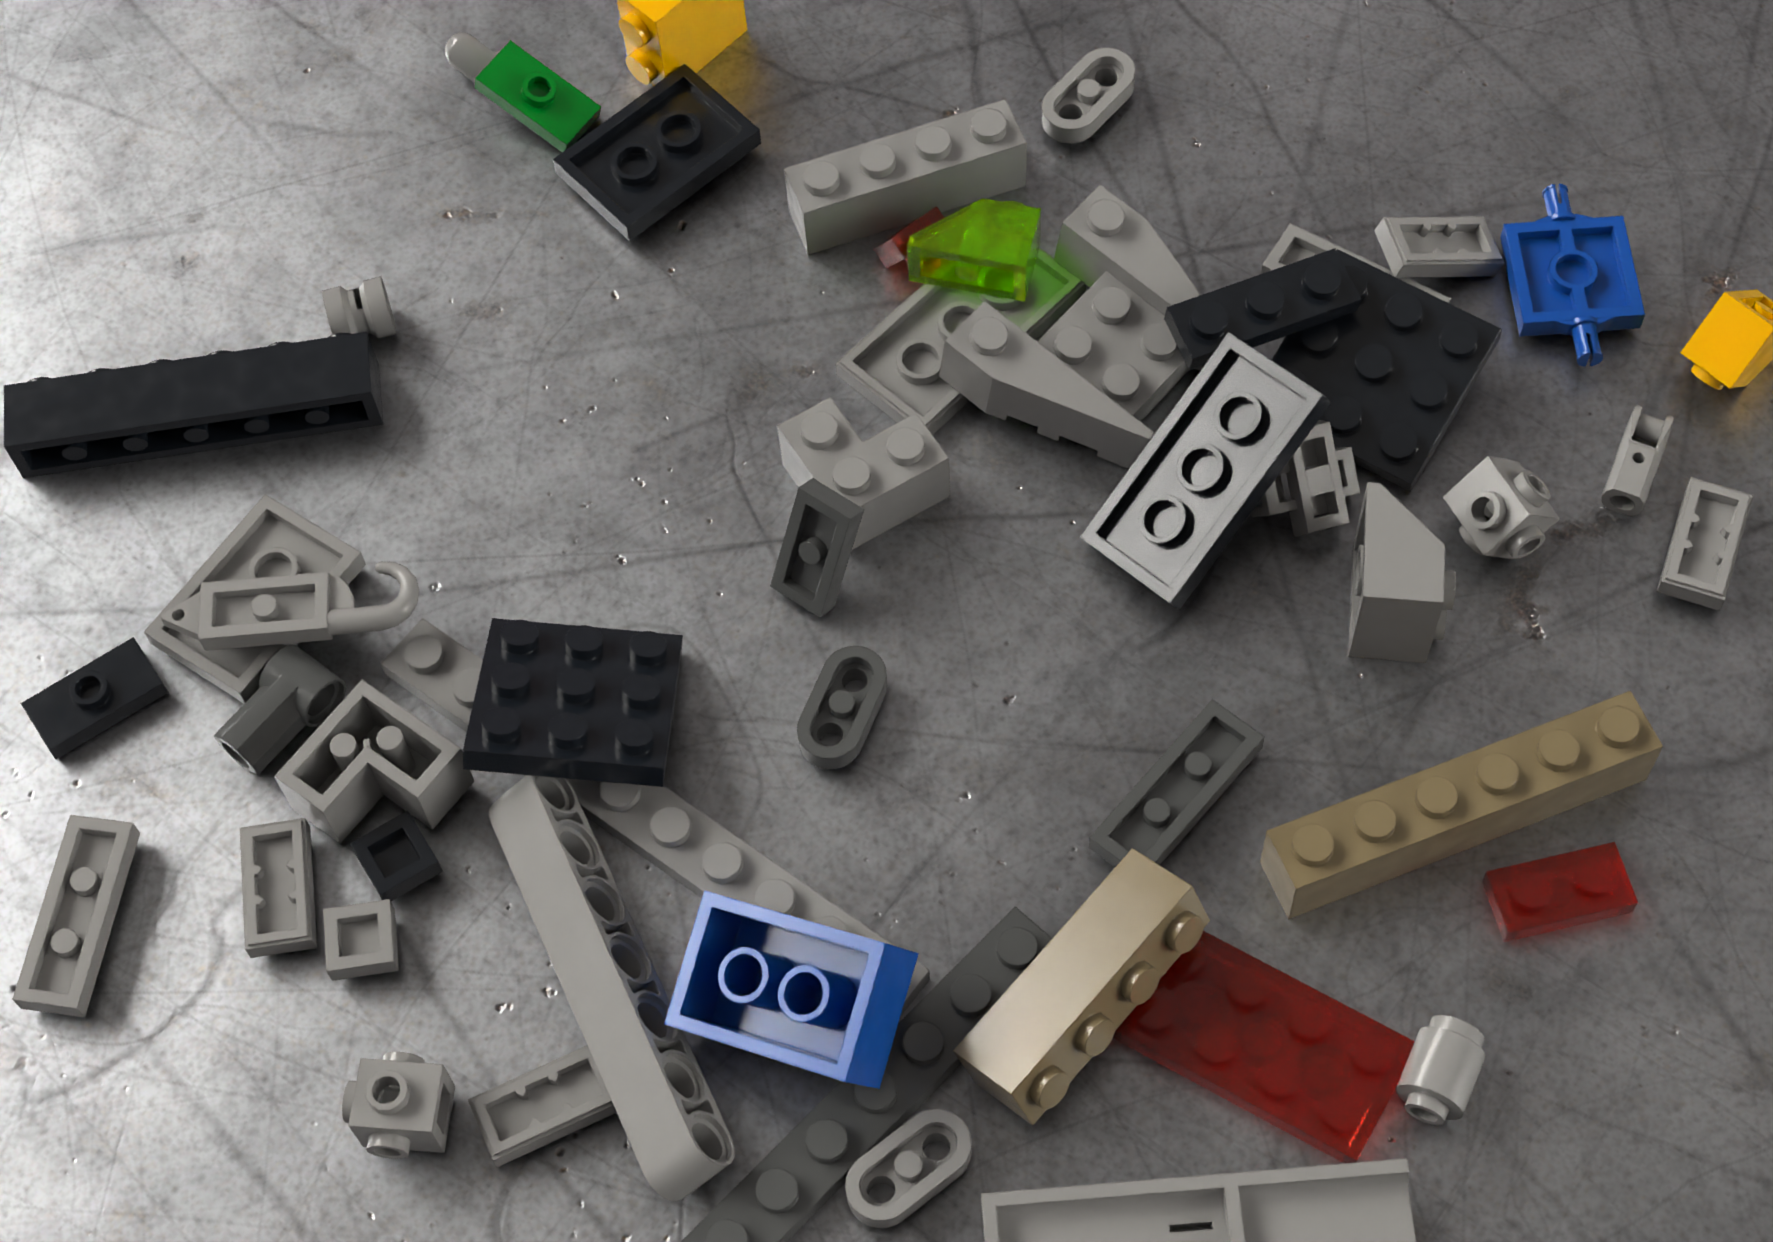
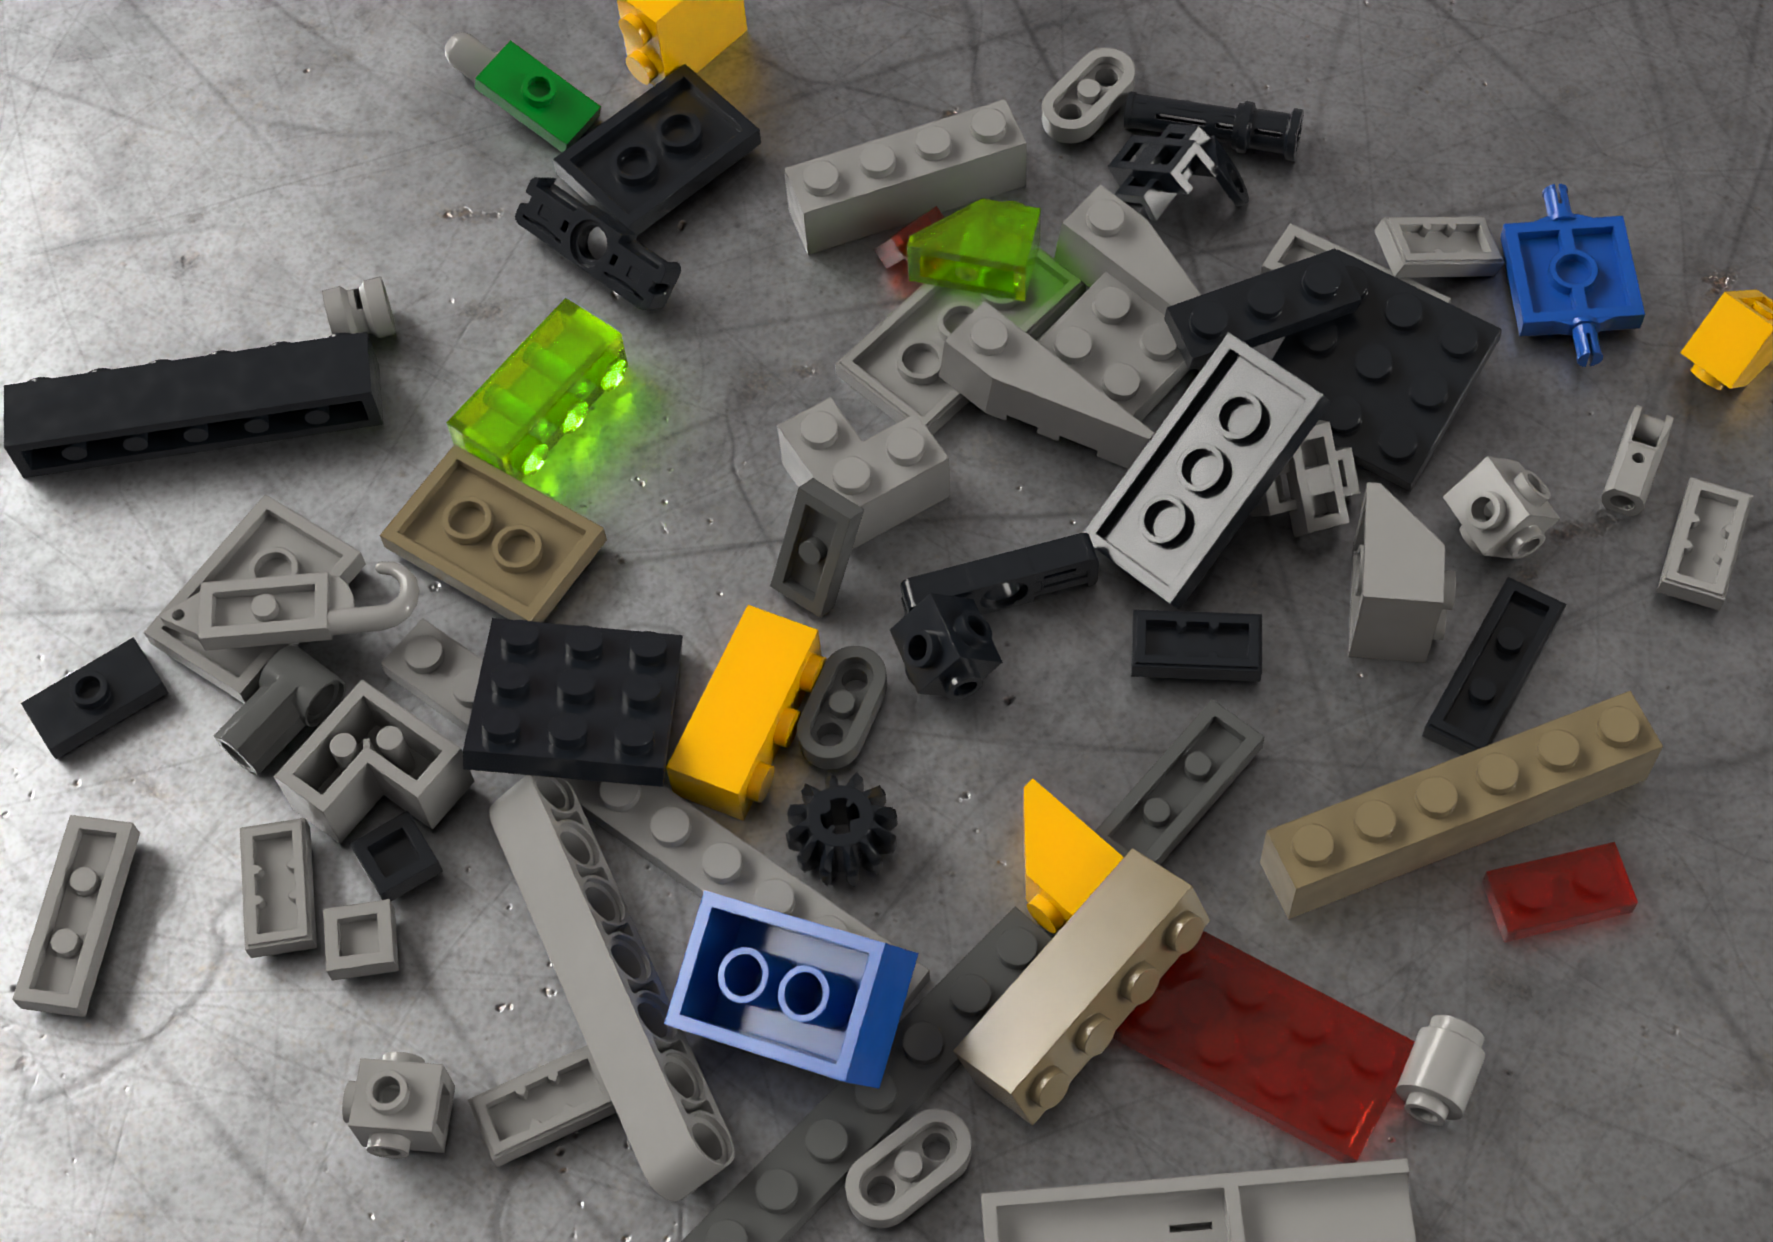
none -> dark tan plate [380,444,607,623]
none -> clear neon green brick [446,298,628,481]
none -> black piece [515,177,681,310]
none -> yellow brick [666,605,827,821]
none -> black gear [786,771,898,887]
none -> black brick [890,593,1003,700]
none -> black piece [900,533,1099,615]
none -> yellow slope [1023,778,1124,934]
none -> black piece [1108,124,1249,221]
none -> black pin [1124,91,1304,162]
none -> black plate [1131,609,1262,682]
none -> black tile [1422,577,1567,755]

